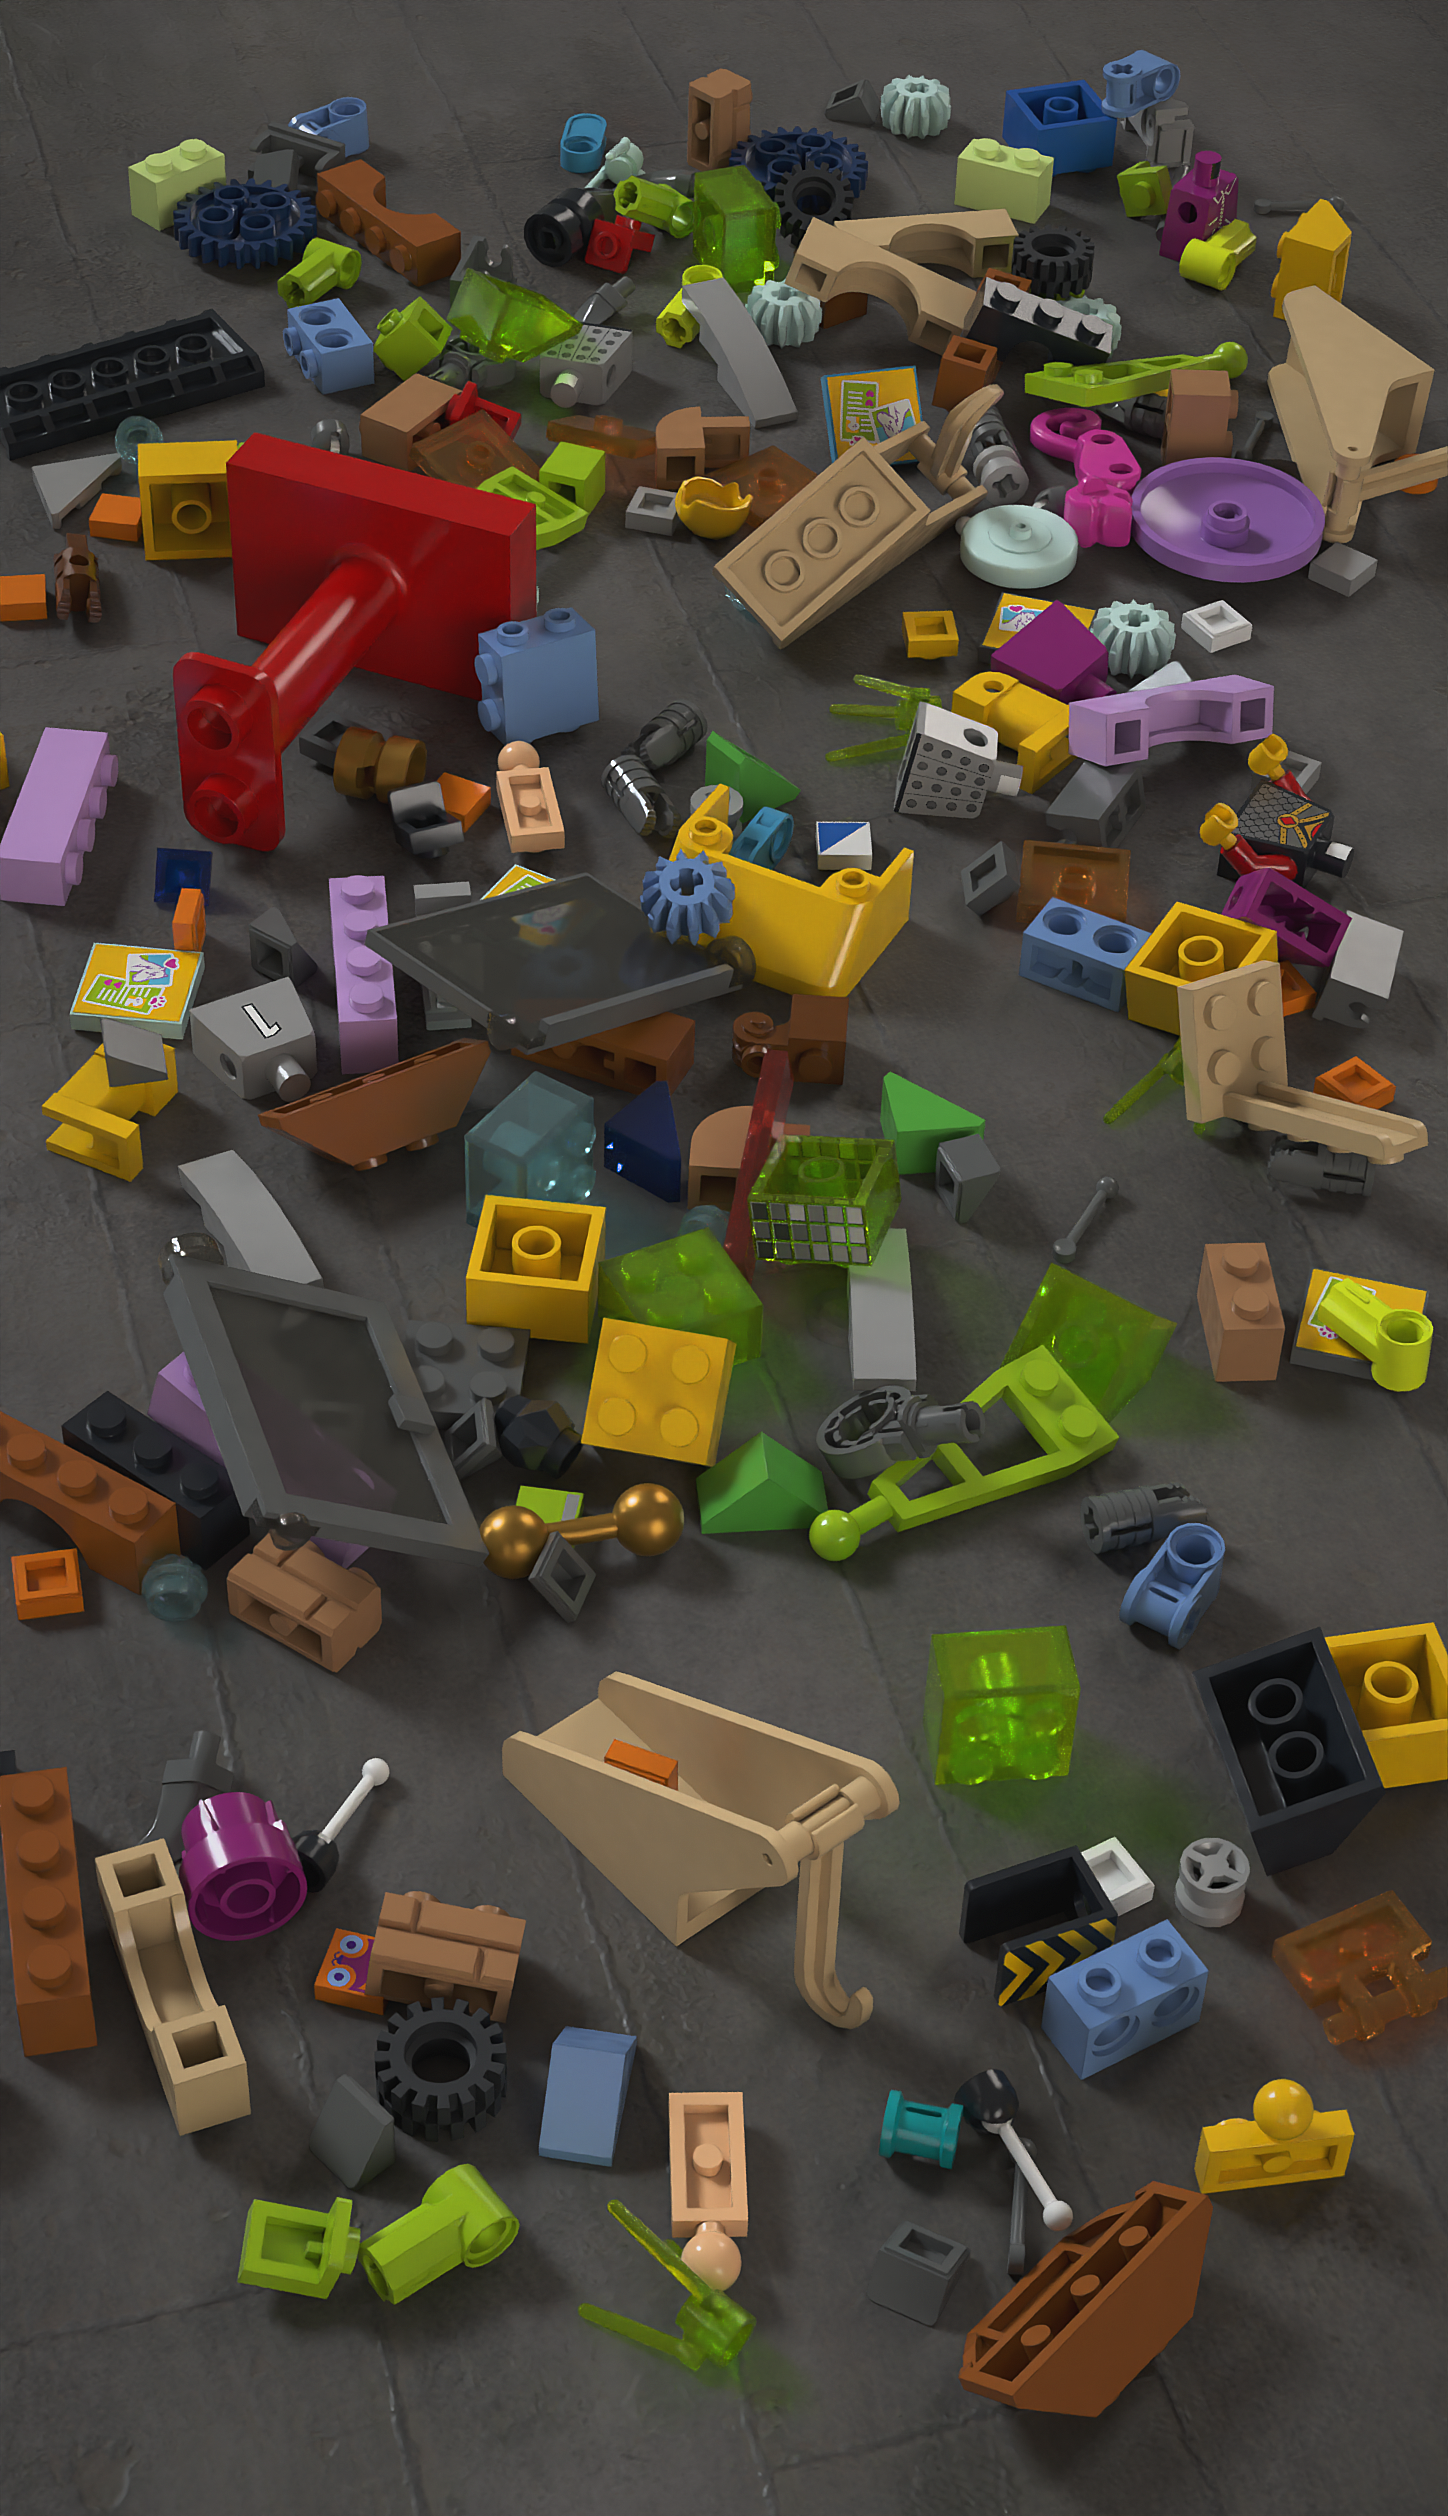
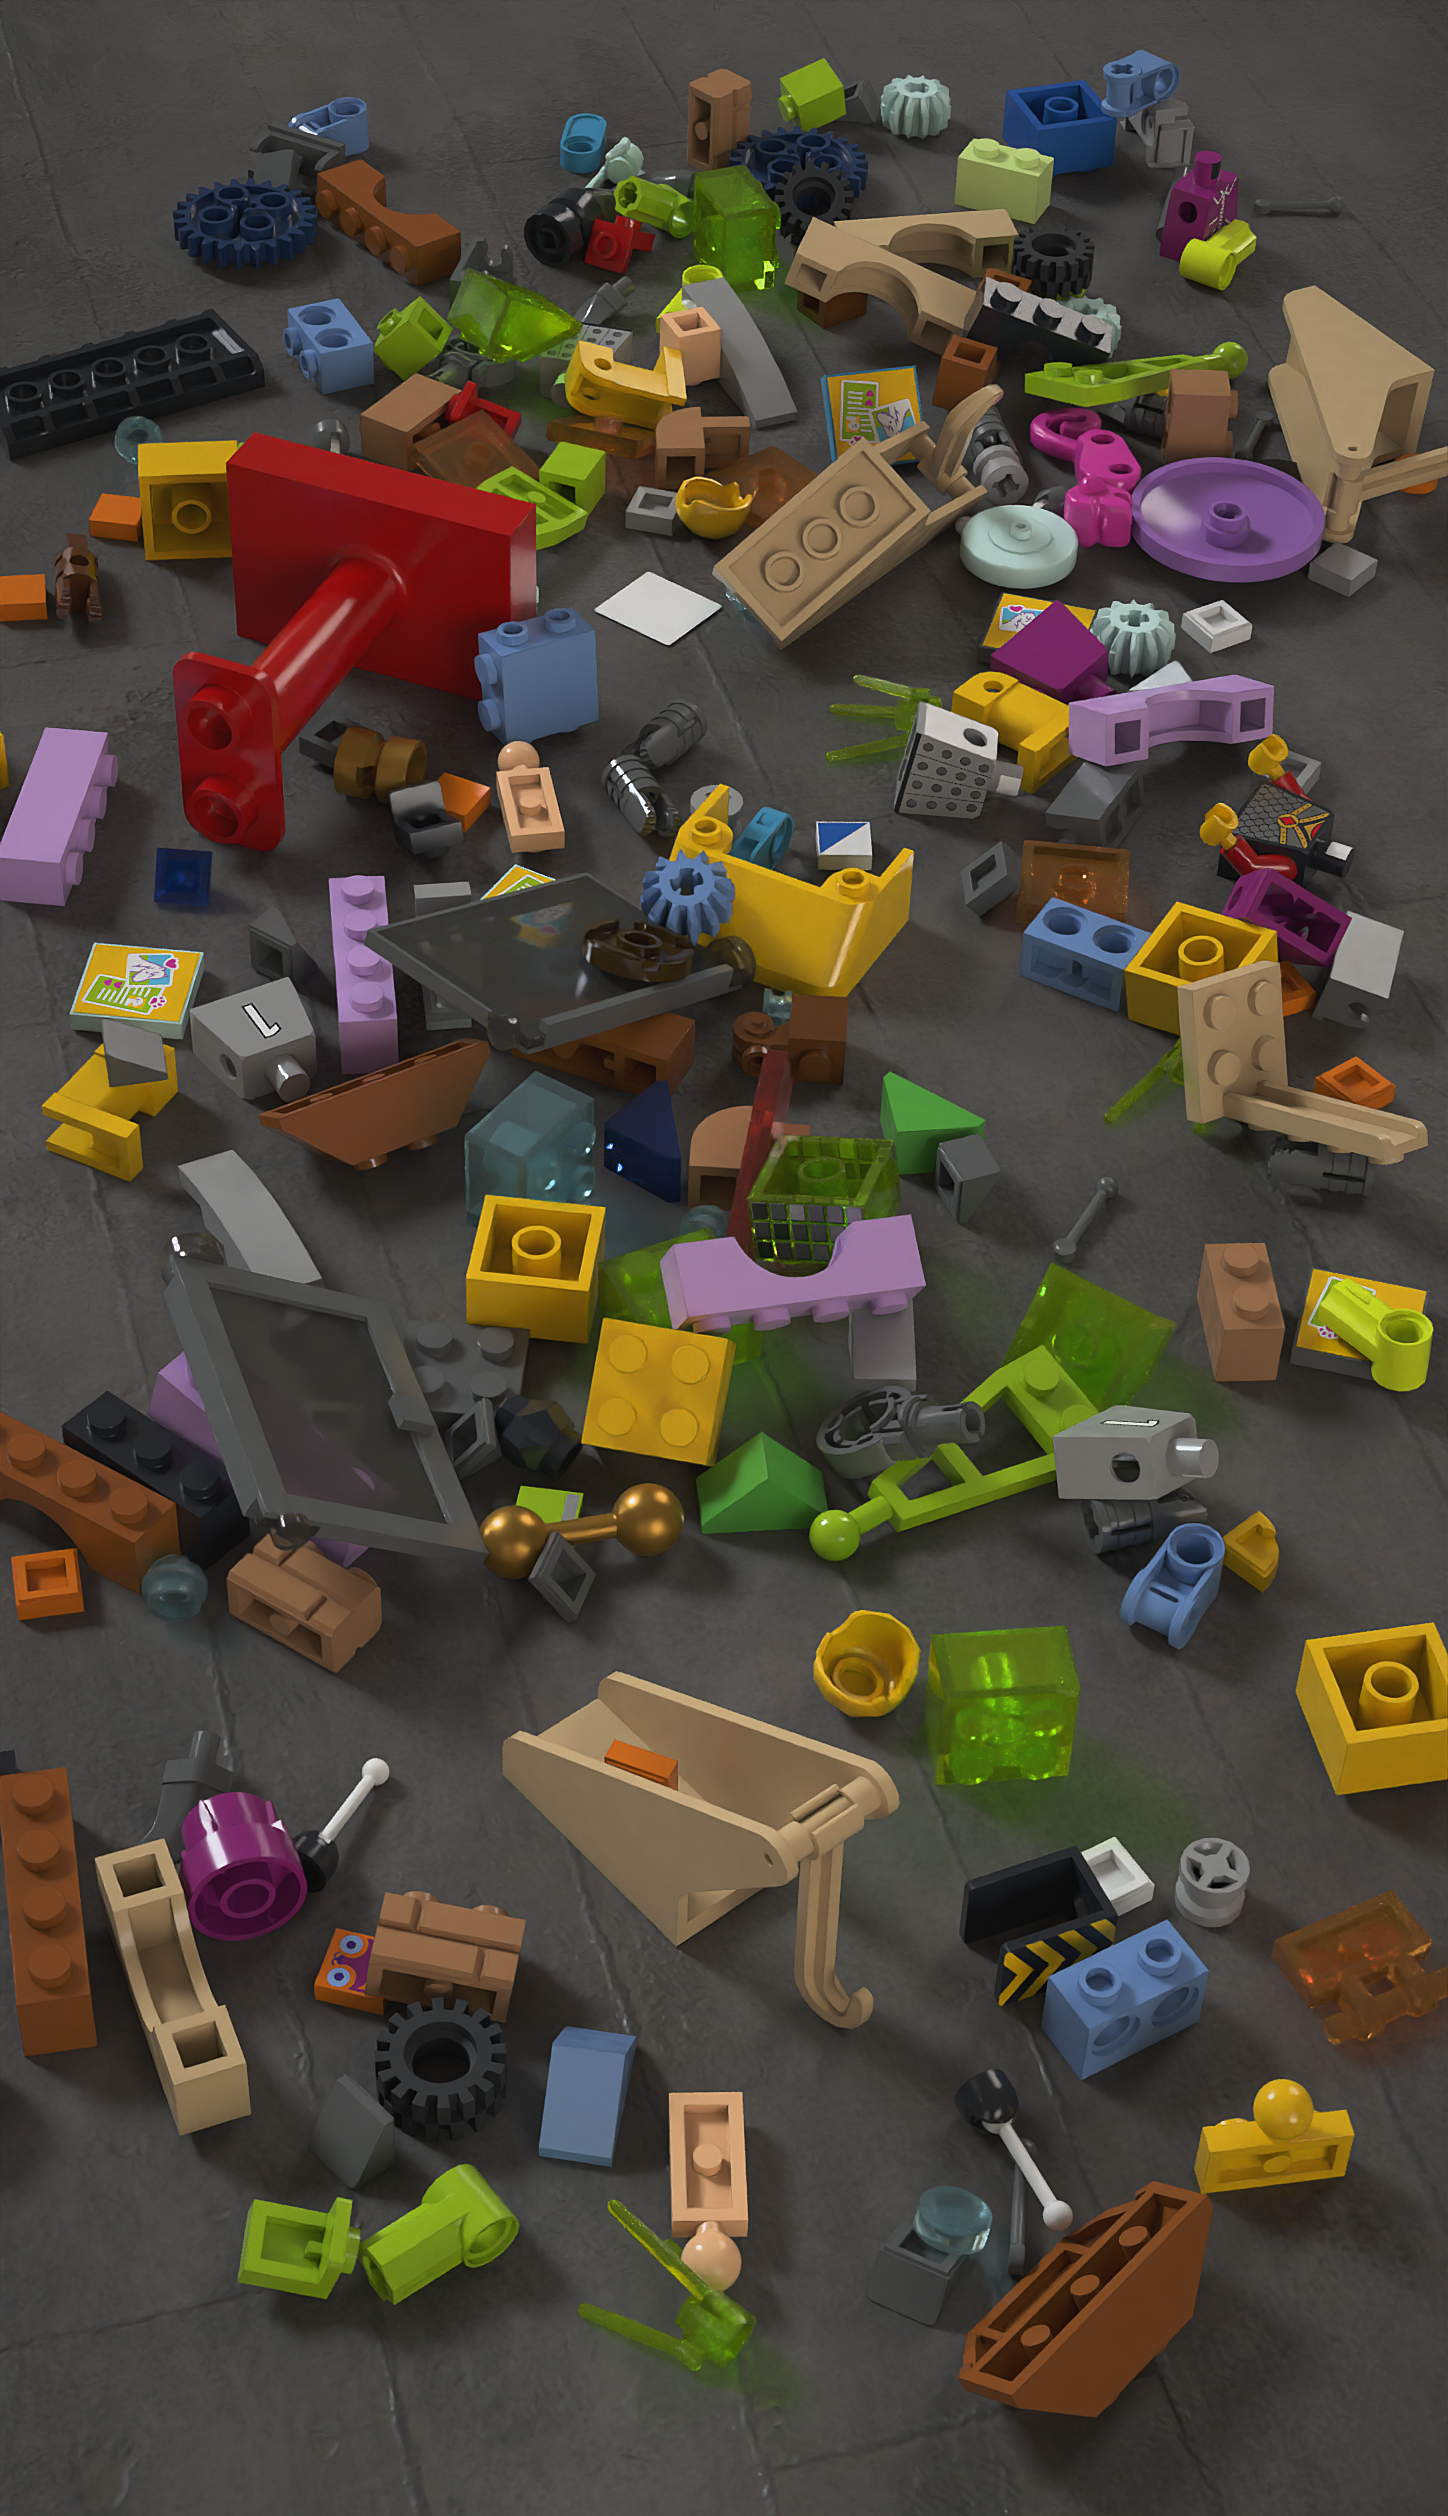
light grey tile [32,453,122,529] -> none
yellowish green brick [128,138,226,231] -> none
orange tile [172,888,206,952] -> none
lime piece [277,237,362,308] -> none
bright green slope [705,731,801,823] -> none
light aqua gear [745,279,822,349] -> none
teal bush [879,2089,964,2169] -> none
yellow plate [902,611,959,659] -> none
lime bracket [1117,161,1172,217] -> none
black slope [1192,1626,1386,1877] -> none
yellow slope [1271,199,1352,321] -> none
none -> yellow piece [564,340,687,432]
none -> dark brown tile [581,918,695,982]
none -> white sticker [595,572,722,645]
none -> lavender arch [659,1214,926,1337]
none -> light nougat brick [660,306,721,386]
none -> clear light blue bush [763,989,793,1026]
none -> lime brick [777,58,846,133]
none -> yellow hair [813,1610,921,1717]
none -> clear light blue tile [913,2186,993,2255]
none -> light grey torso [1052,1405,1219,1500]
none -> yellow tile [1222,1510,1279,1593]

